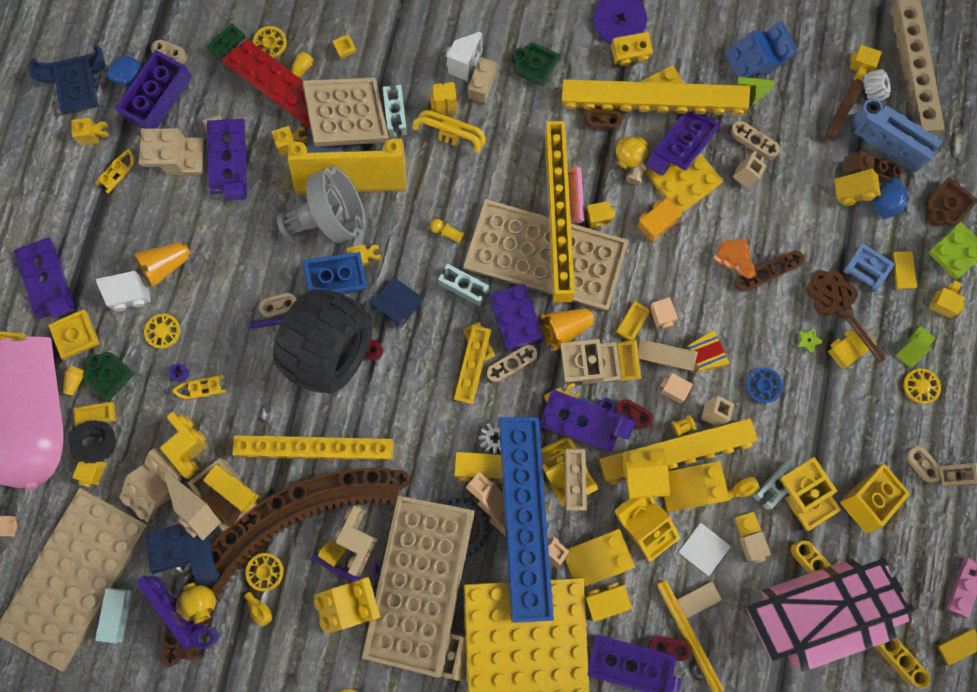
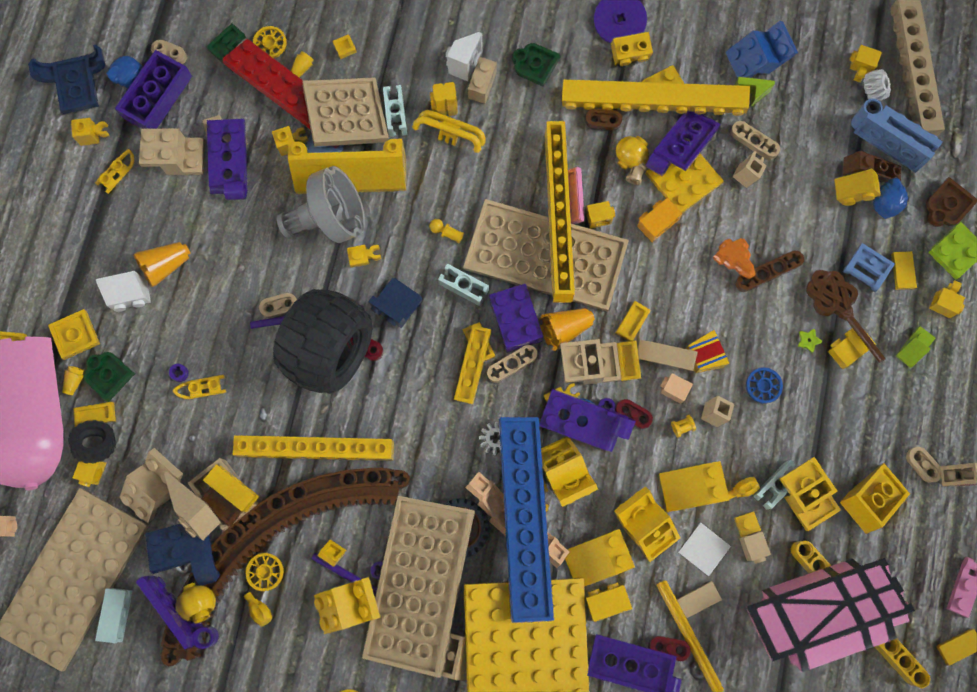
dark purple hinge [13,237,75,319] -> none
yellow wheel [144,314,181,349] -> none
yellow bracket [160,412,208,480] -> none
blue slope [303,252,367,295] -> none
tan bracket [335,505,378,576] -> none
yellow brick [455,452,503,484] -> none
tan tile [565,449,587,511] -> none
yellow brick [598,418,758,485] -> none
yellow slope [622,448,670,499] -> none
light nougat brick [649,297,678,329] -> none
reddish brown beam [824,78,864,141] -> none
yellow wheel [903,368,941,404] -> none

